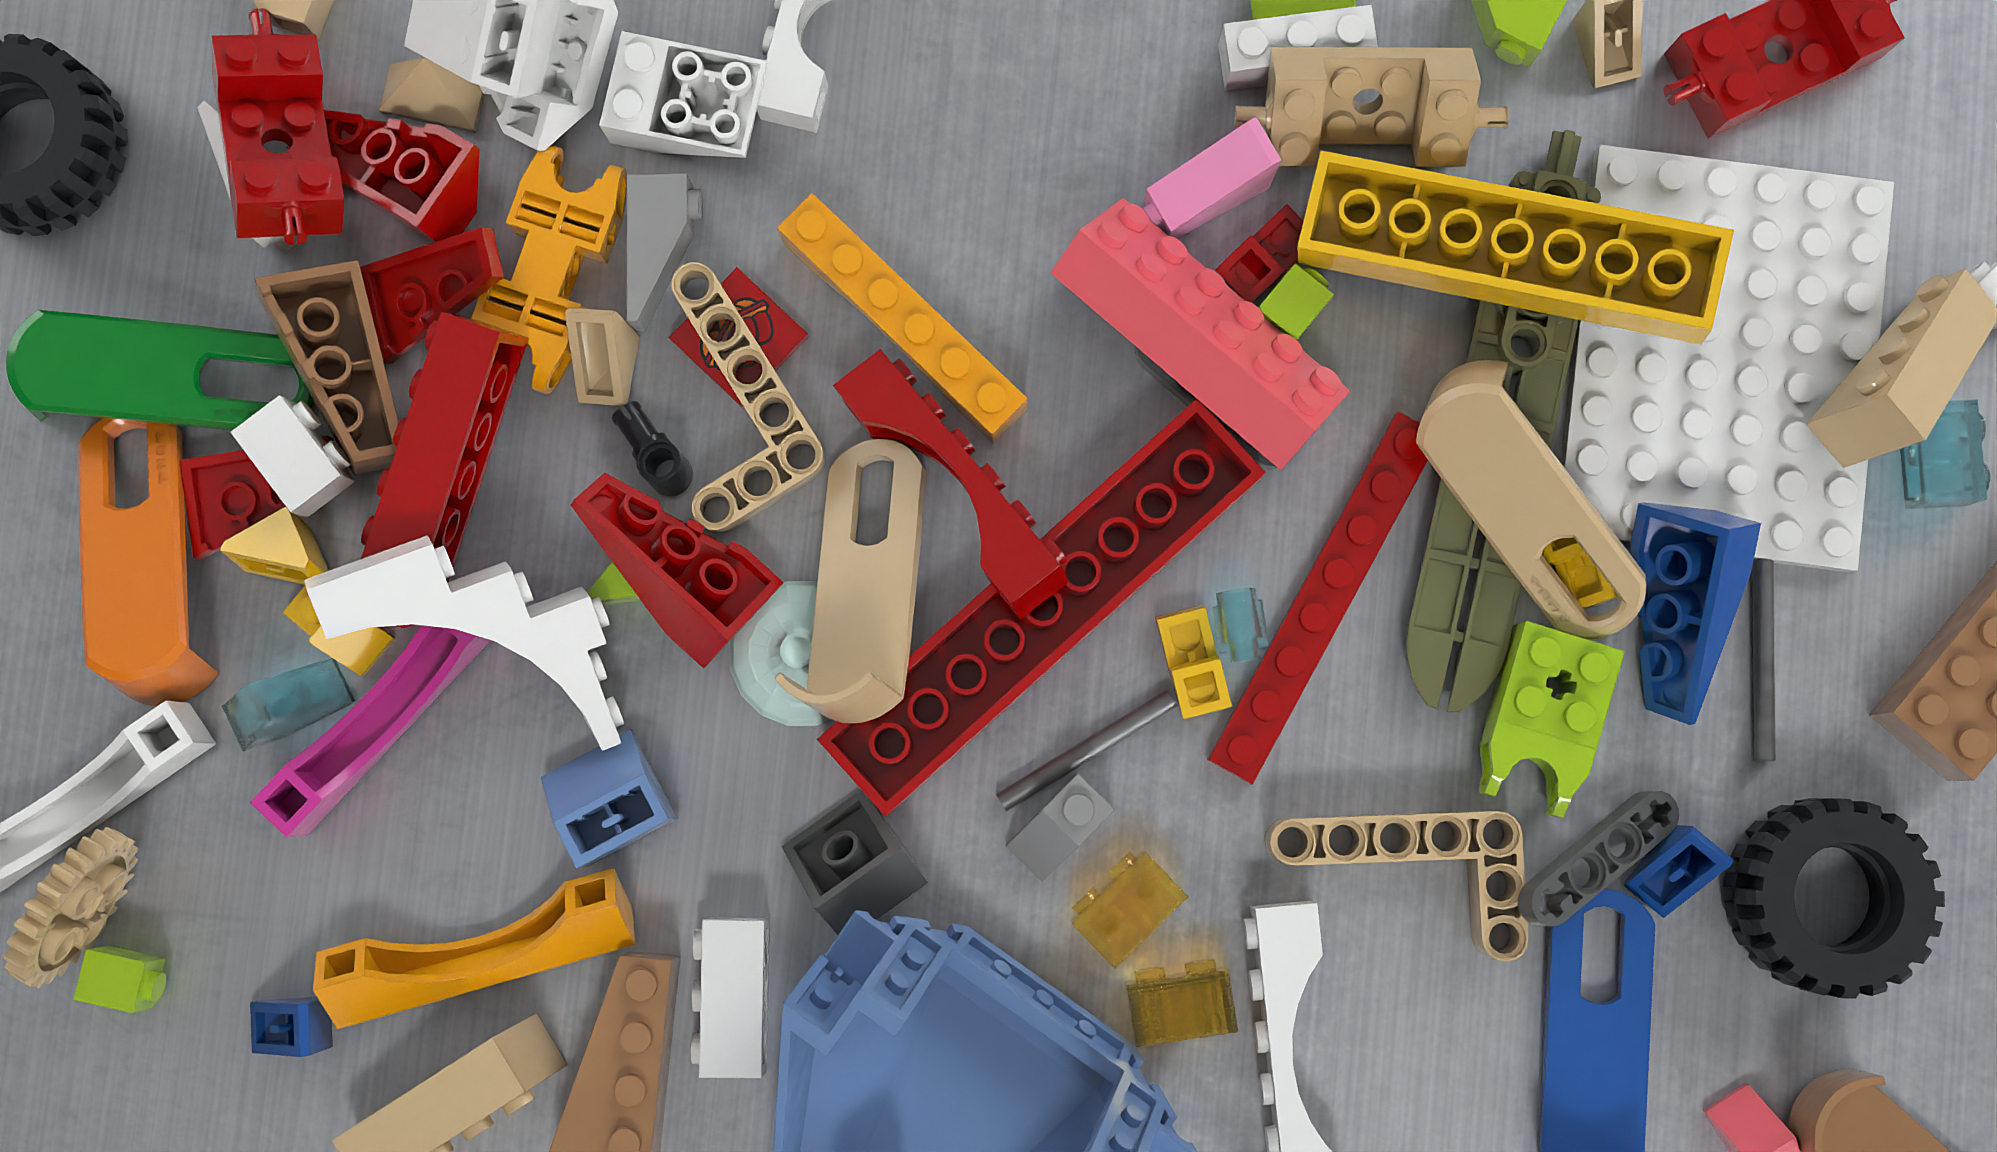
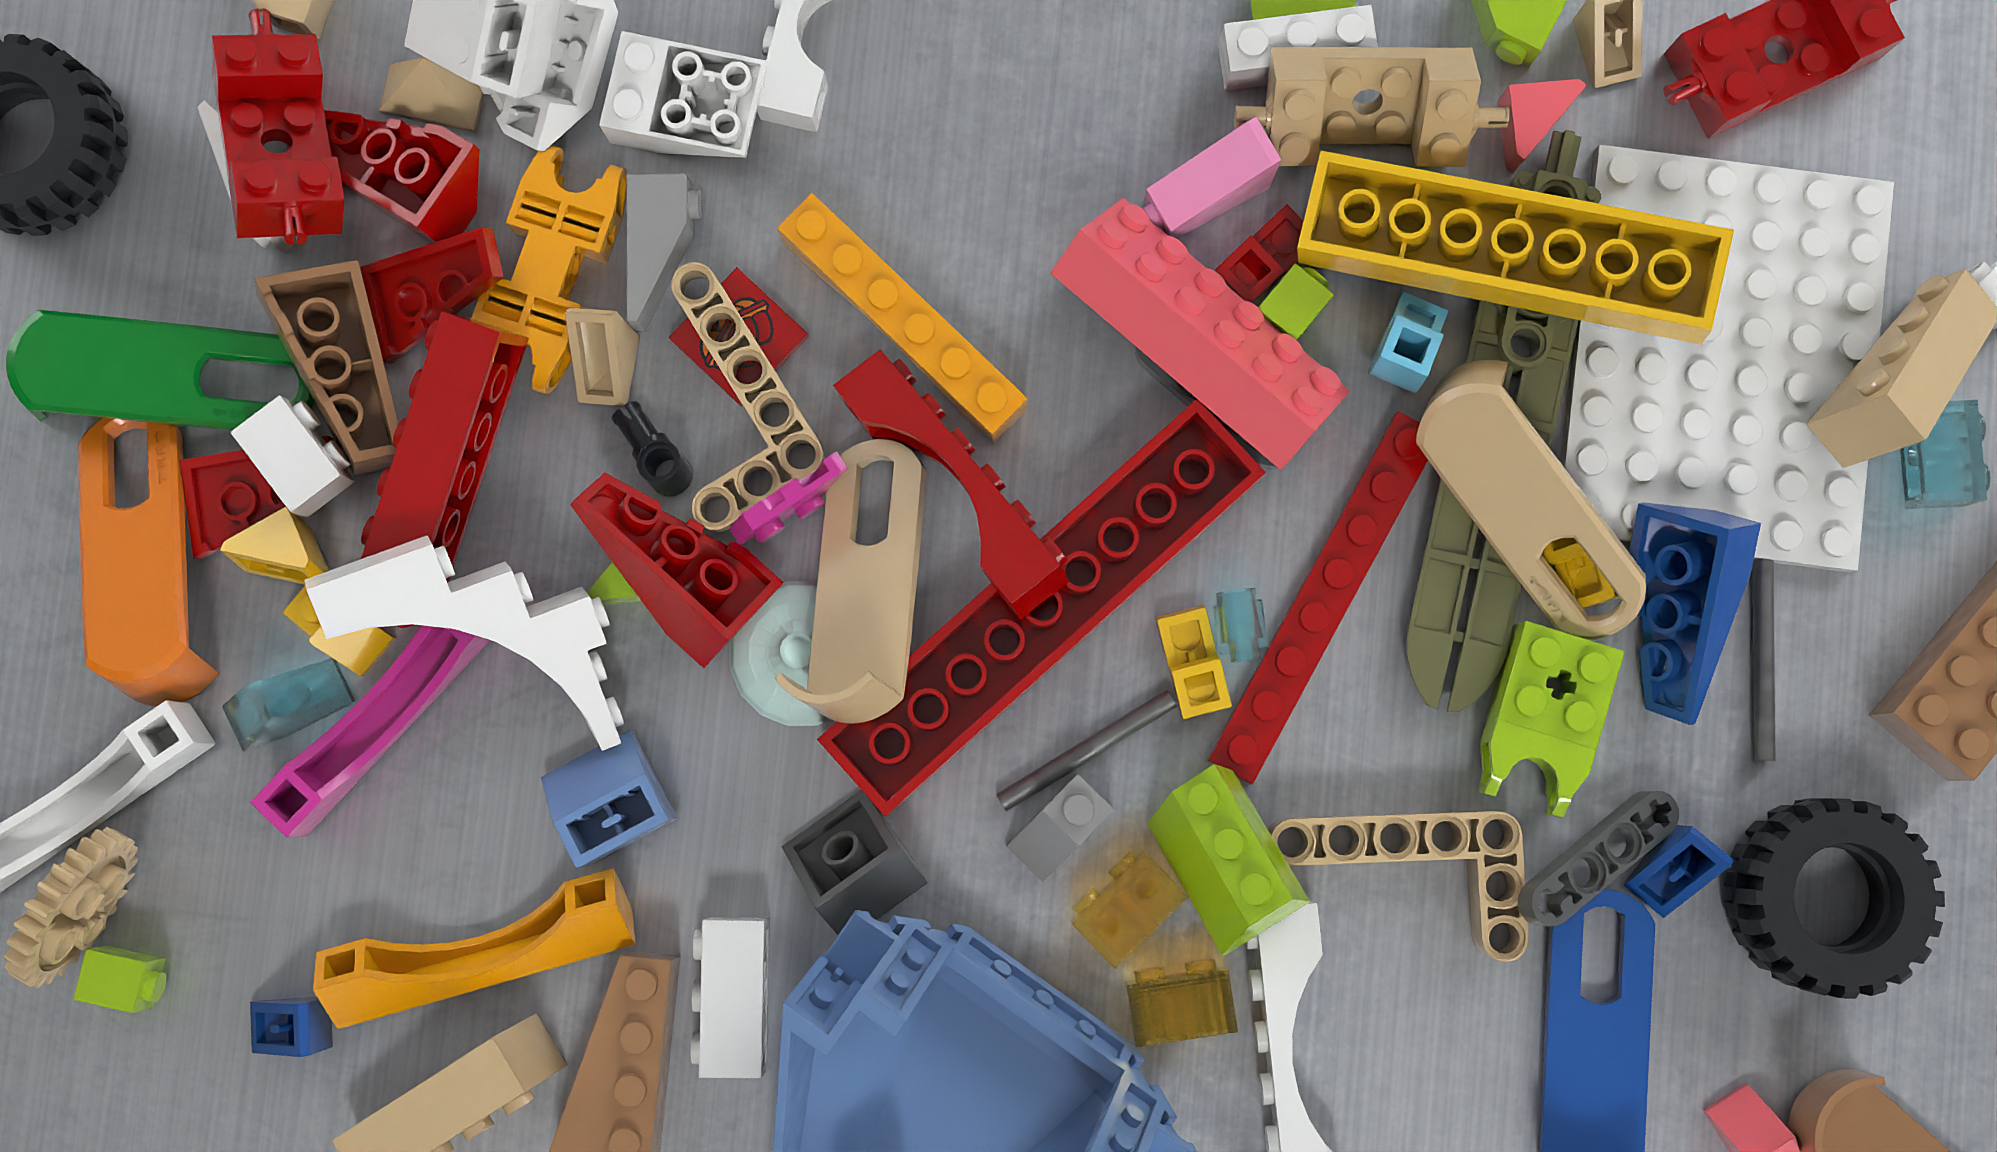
none -> dark pink wing [729,451,848,546]
none -> lime slope [1147,764,1310,956]
none -> medium azure brick [1368,291,1449,394]
none -> coral slope [1498,79,1587,173]

